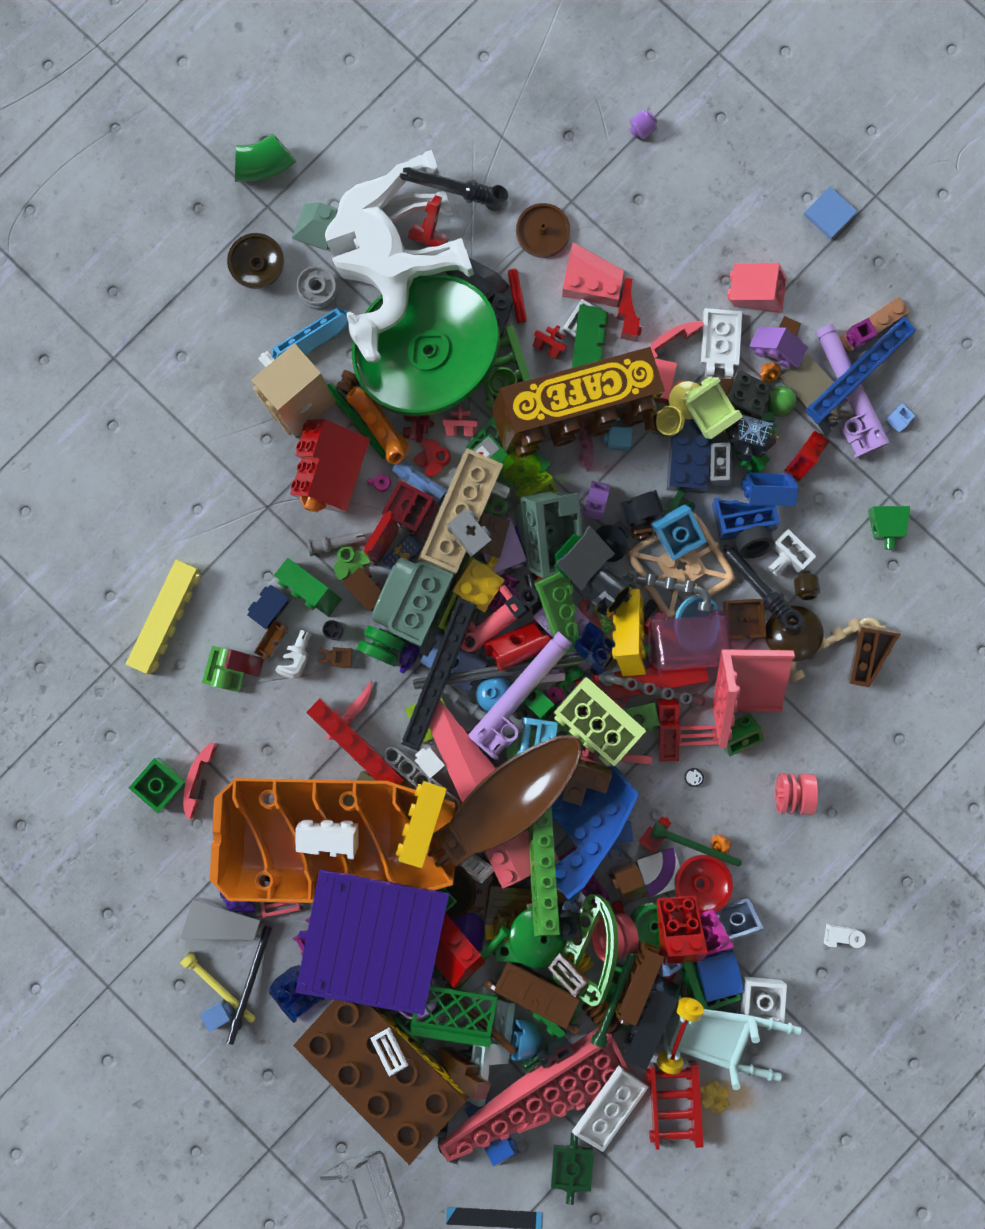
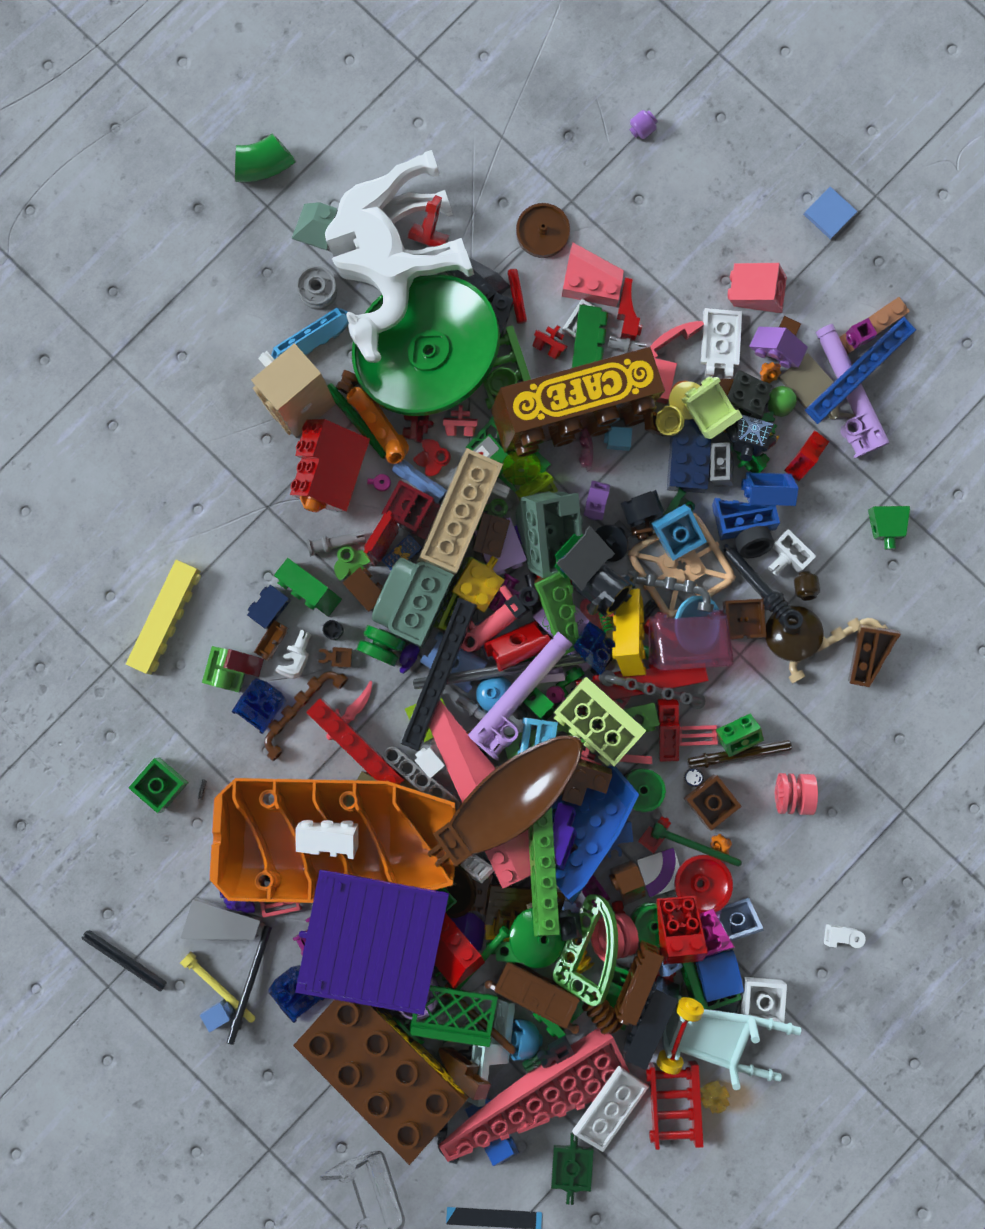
coral slope [183,743,218,819] -> none
dark brown dish [227,233,284,289] -> none
white tile [370,1027,409,1076] -> none
yellow wedge [396,781,447,868] -> none
black piece [399,167,508,211] -> none
light grey brick [446,509,491,556] -> none
tile [548,953,590,997] -> none
dark green piece [590,953,636,1049] -> none
coral bracket [712,650,795,748] -> none
black tile [818,413,838,436] -> none
light blue slope [886,403,916,432] -> none
none -> black axle [82,930,167,992]
none -> clear blue slope [232,678,287,734]
none -> reddish brown bar [264,671,349,761]
none -> dark purple slope [553,803,577,871]
none -> light grey pin [608,336,647,353]
none -> green wheel [625,768,666,812]
none -> reddish brown brick [683,774,742,831]
none -> dark brown axle [687,740,792,769]

